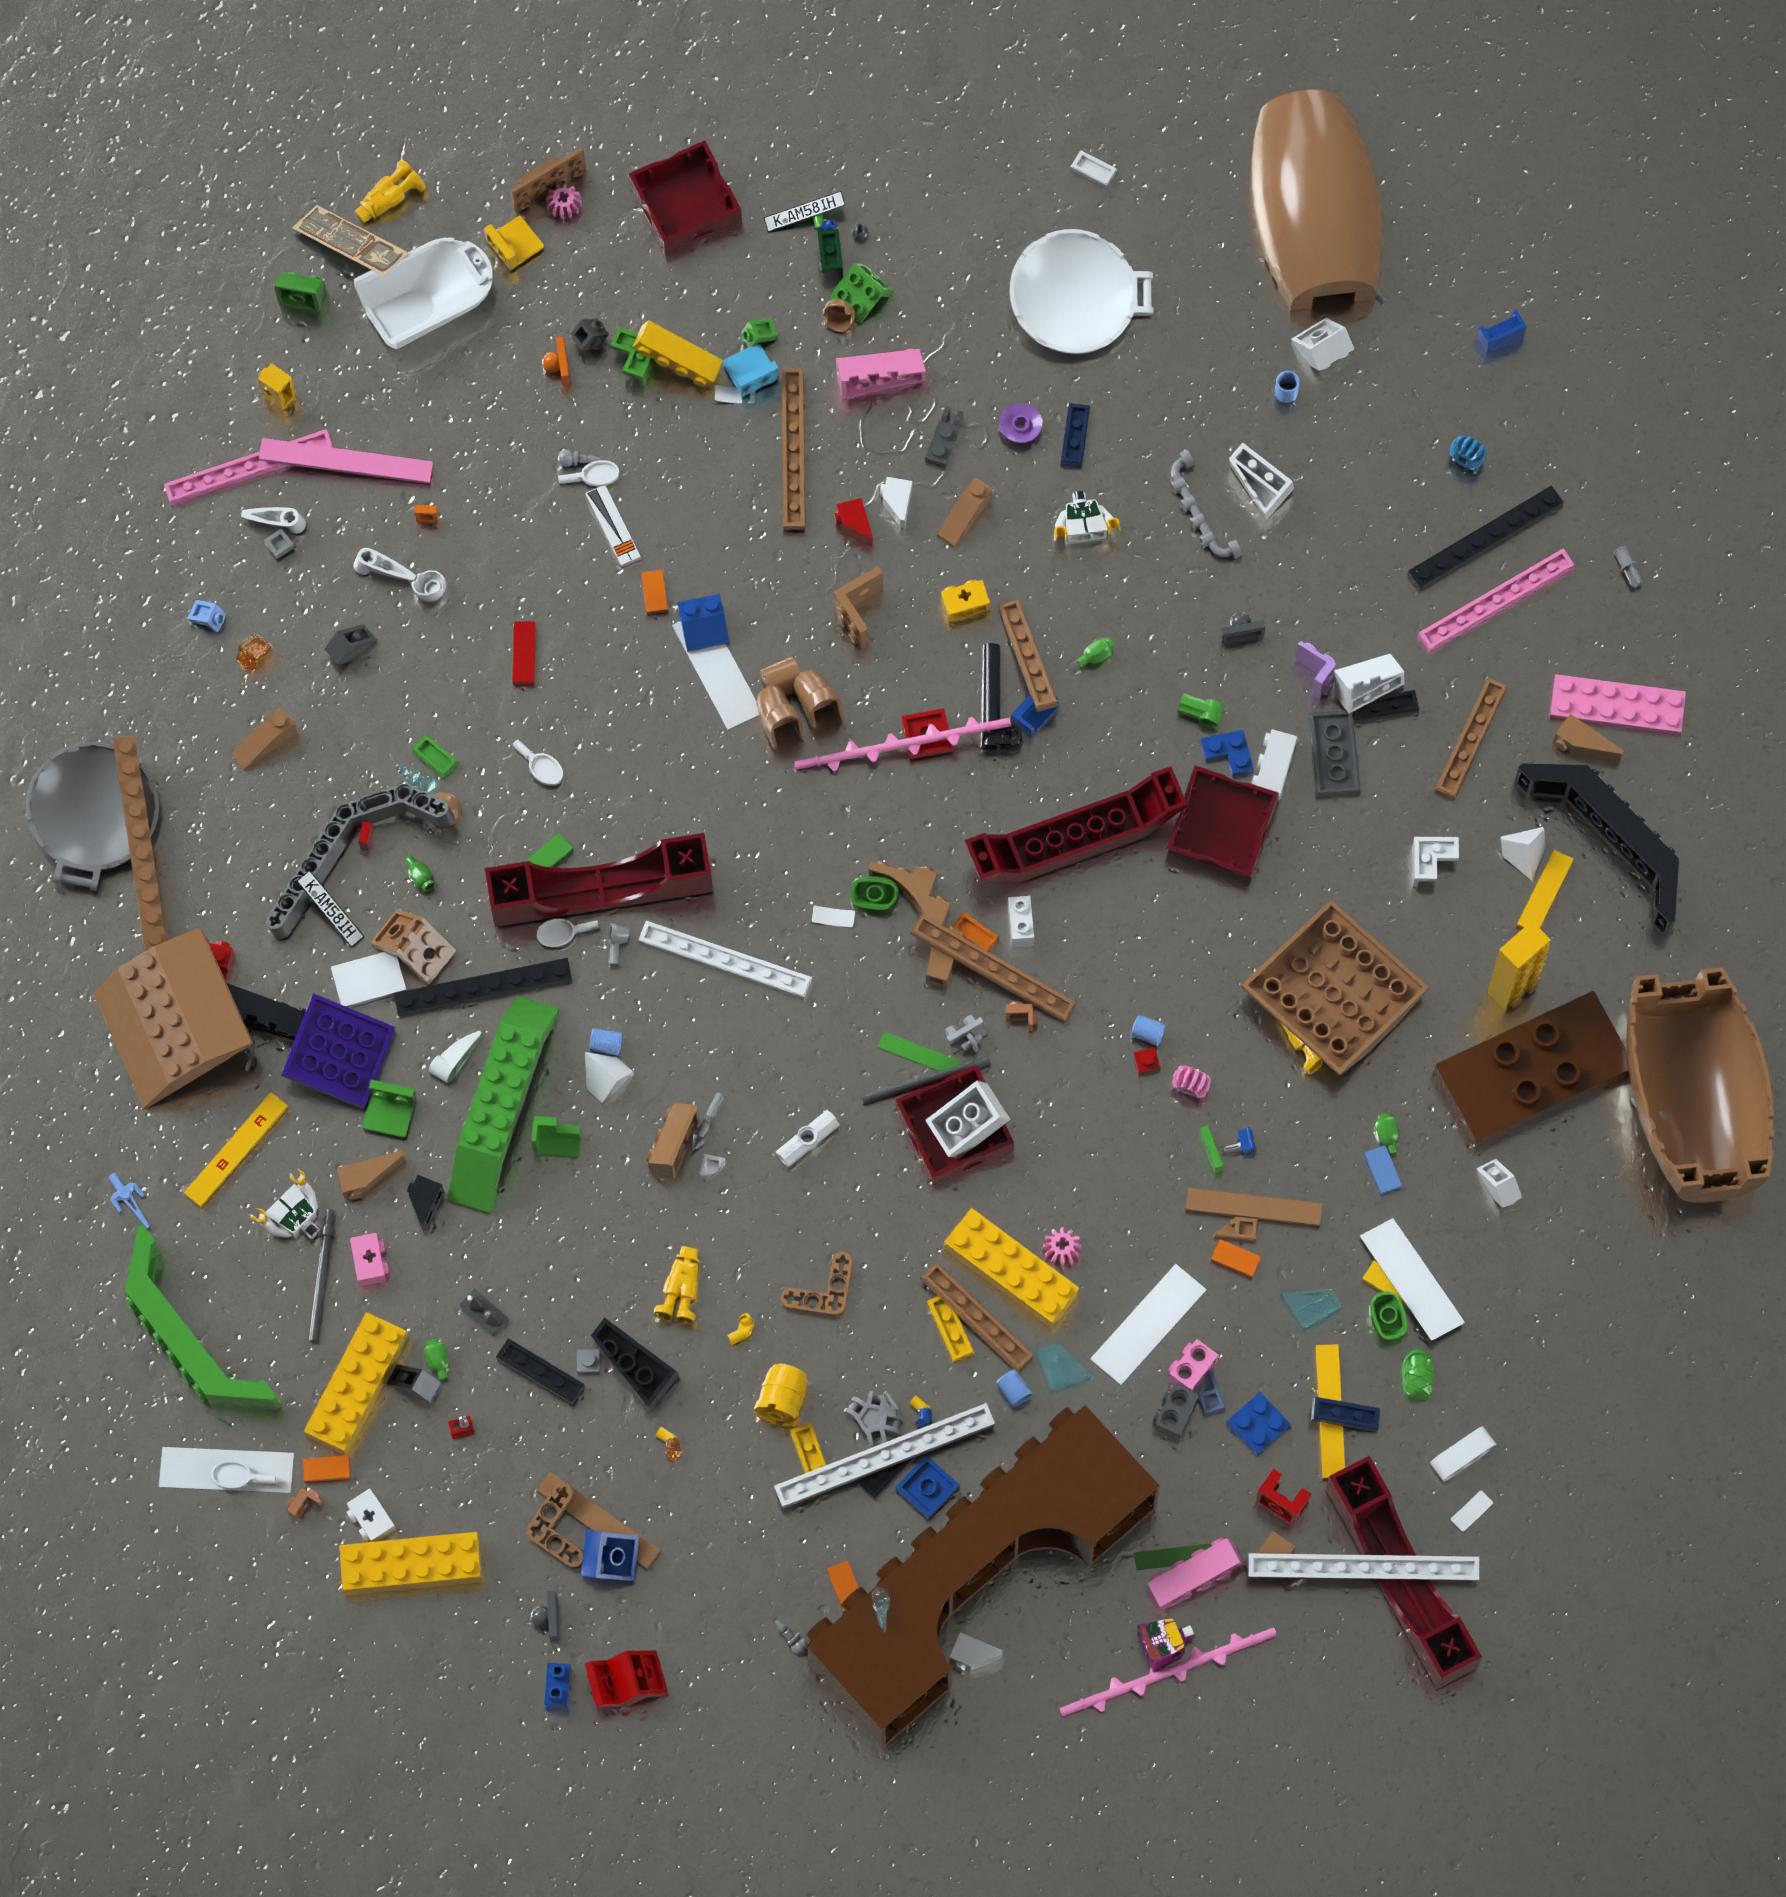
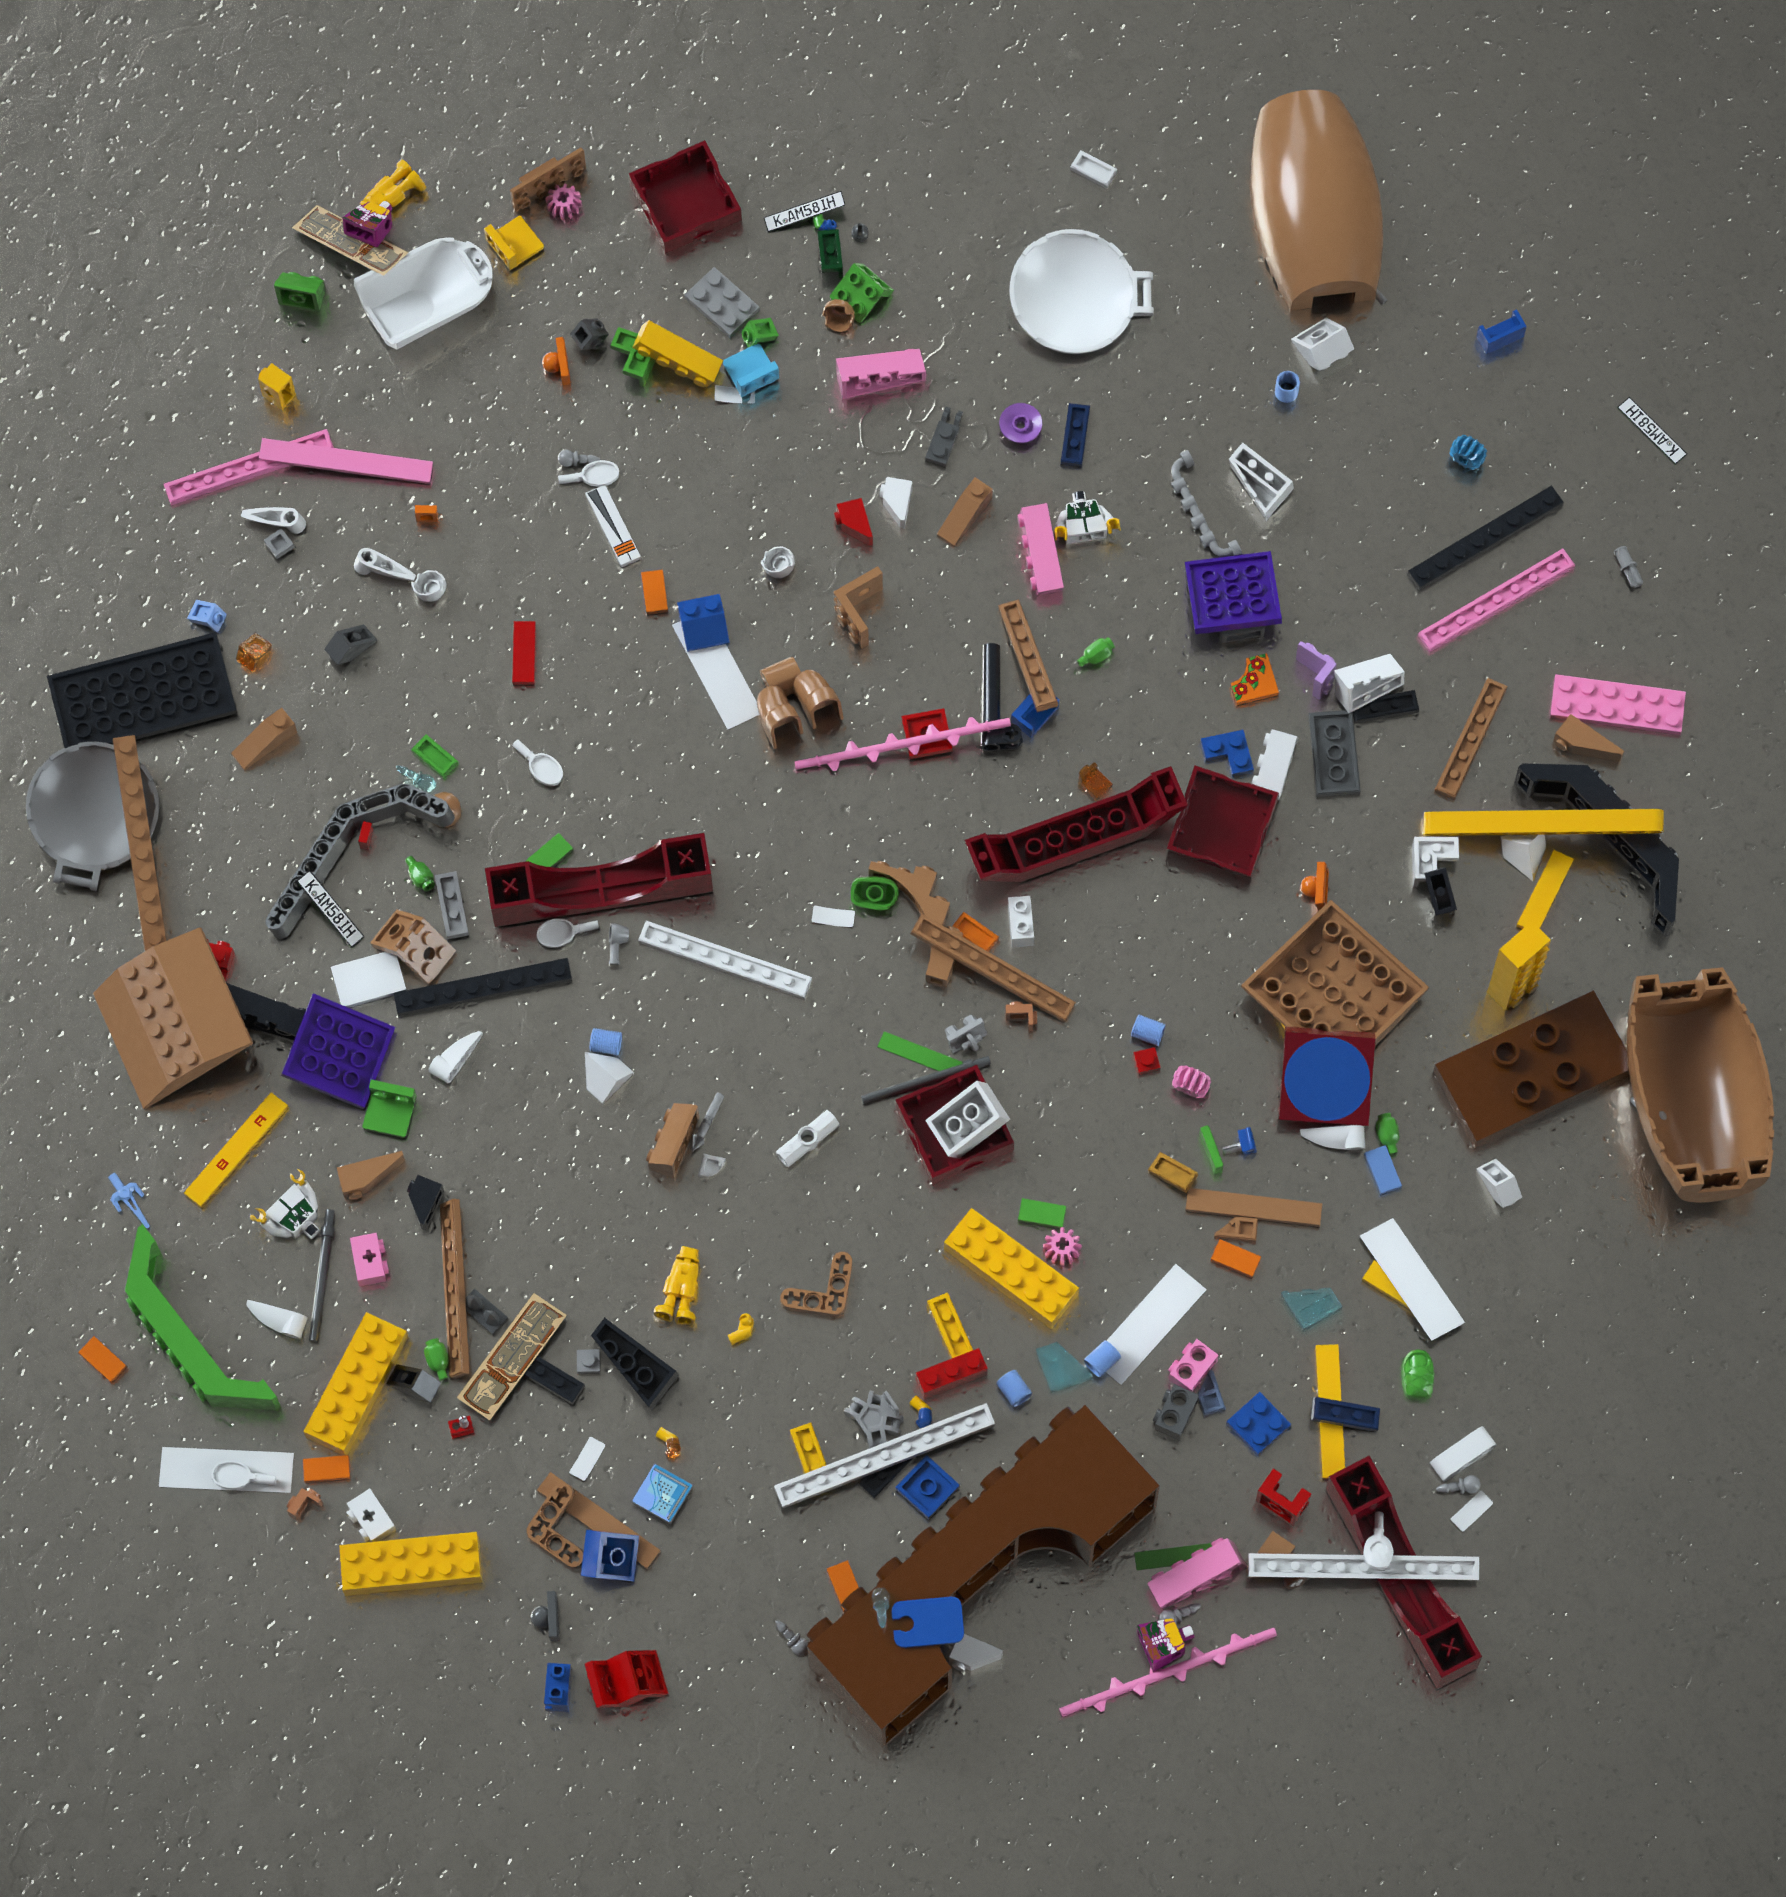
bright green slope [447,996,560,1214] -> none
bright green panel [531,1116,581,1158] -> none
yellow piece [754,1364,808,1427] -> none
medium nougat plate [782,368,805,530] -> none
medium nougat tile [920,1262,1034,1372] -> none
yellow brick [941,580,990,623] -> none
bright green piece [1178,694,1224,728] -> none
bright green piece [1370,1291,1407,1340] -> none
none -> black plate [47,632,237,748]
none -> orange tile [78,1336,127,1384]
none -> white piece [247,1300,308,1340]
none -> magenta torso [342,201,392,247]
none -> light grey plate [435,871,469,939]
none -> medium nougat tile [440,1199,469,1379]
none -> sticker [457,1293,567,1420]
none -> white sticker [569,1437,605,1481]
none -> piece [631,1463,694,1524]
none -> light grey plate [684,267,760,338]
none -> white hair [761,546,795,578]
none -> blue piece [892,1597,964,1648]
none -> red brick [916,1348,988,1400]
none -> bright pink wedge [1017,503,1064,595]
none -> bright green tile [1018,1198,1066,1229]
none -> clear orange bracket [1078,762,1113,801]
none -> light blue piece [1084,1340,1121,1377]
none -> pearl gold tile [1148,1152,1198,1193]
none -> light grey bar [1159,1603,1201,1623]
none -> dark purple plate [1185,551,1282,634]
none -> orange tile [1231,653,1279,705]
none -> blue tile [1278,1027,1376,1126]
none -> orange tile [1300,862,1329,911]
none -> white piece [1300,1125,1365,1150]
none -> white piece [1363,1511,1393,1570]
none -> yellow beam [1423,809,1664,836]
none -> black slope [1424,867,1457,916]
none -> light grey bar [1436,1475,1481,1494]
none -> sticker [1617,397,1687,464]

